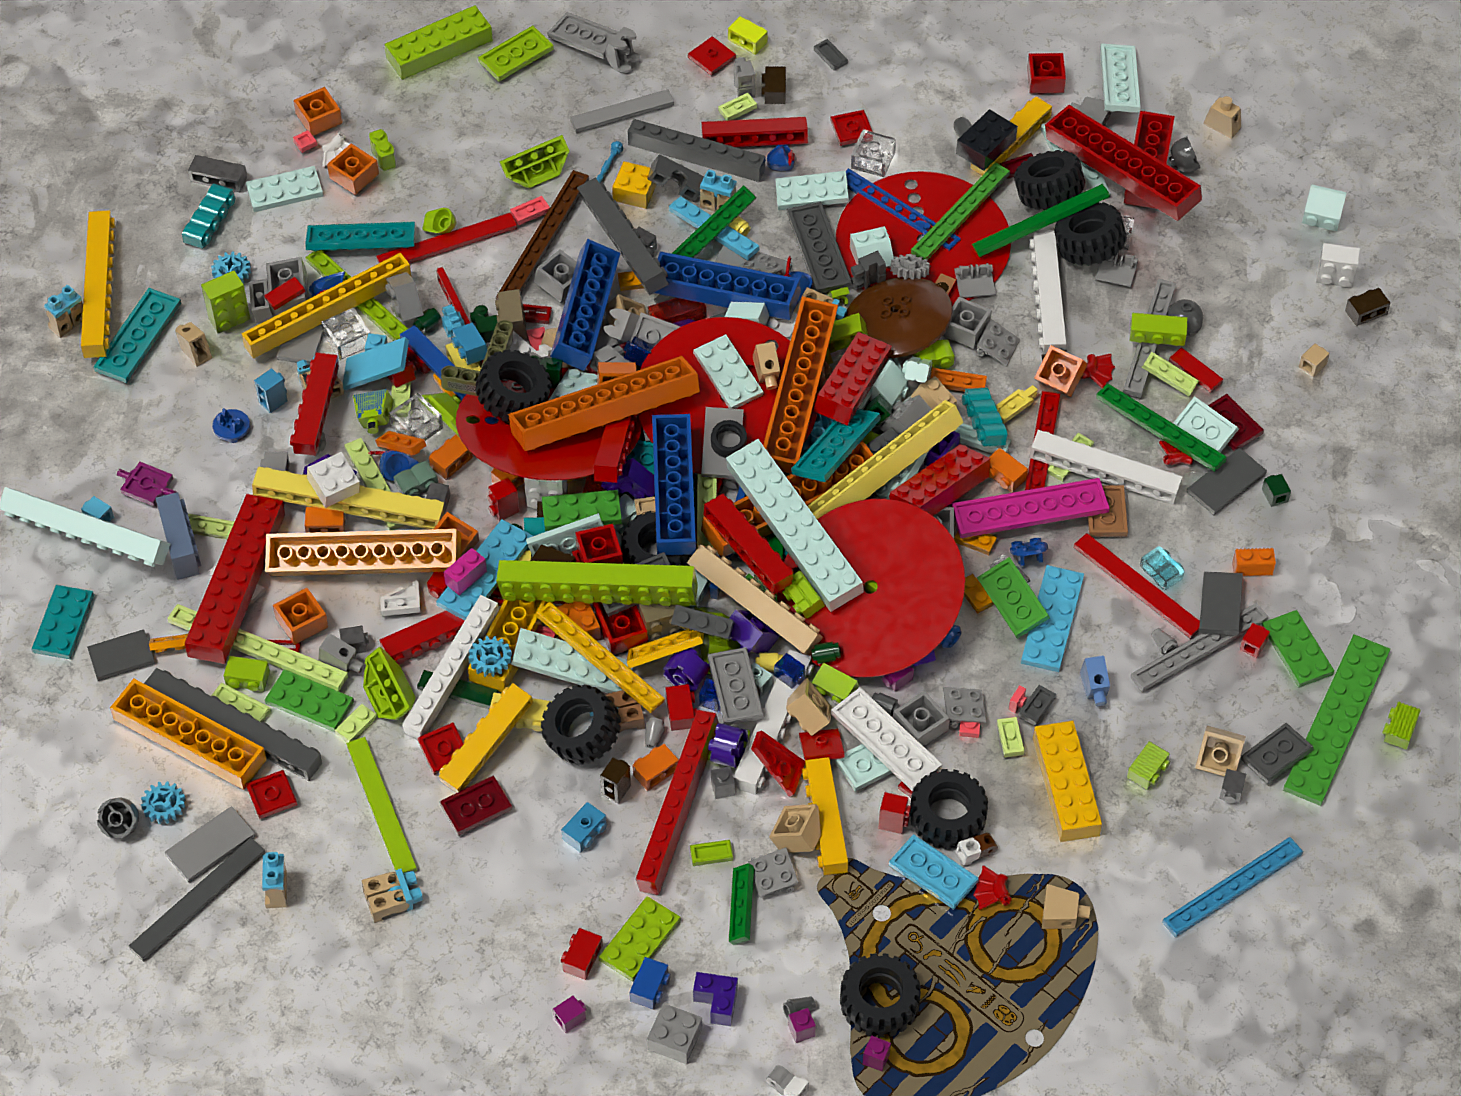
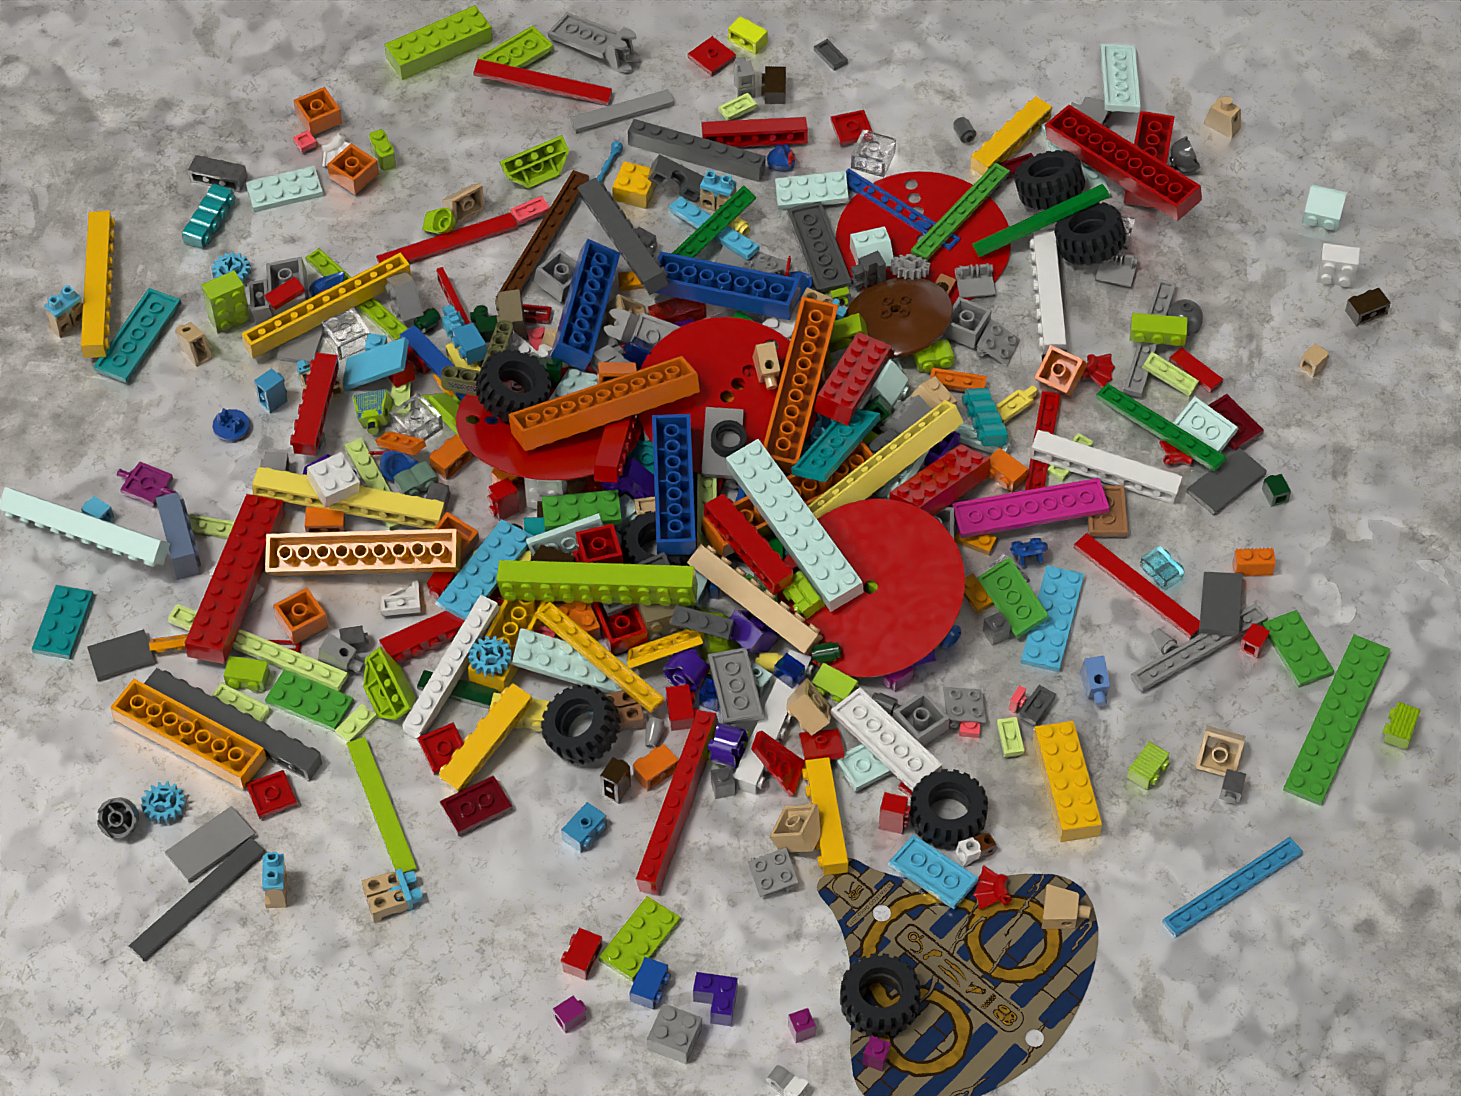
teal plate [305,222,415,251] -> none
dark pink brick [444,548,487,595] -> none
lime tile [690,840,733,866] -> none
light aqua plate [693,334,763,409] -> none
light aqua brick [725,302,769,325] -> none
green plate [729,863,754,945] -> none
dark grey cone [783,996,816,1019] -> none
light aqua brick [902,356,933,383] -> none
black brick [956,109,1018,171] -> none
red brick [1027,53,1066,93] -> none
dark grey tile [1241,723,1313,784] -> none
none -> tan slope [442,183,485,223]
none -> red tile [473,59,612,105]
none -> flat silver brick [983,611,1011,646]

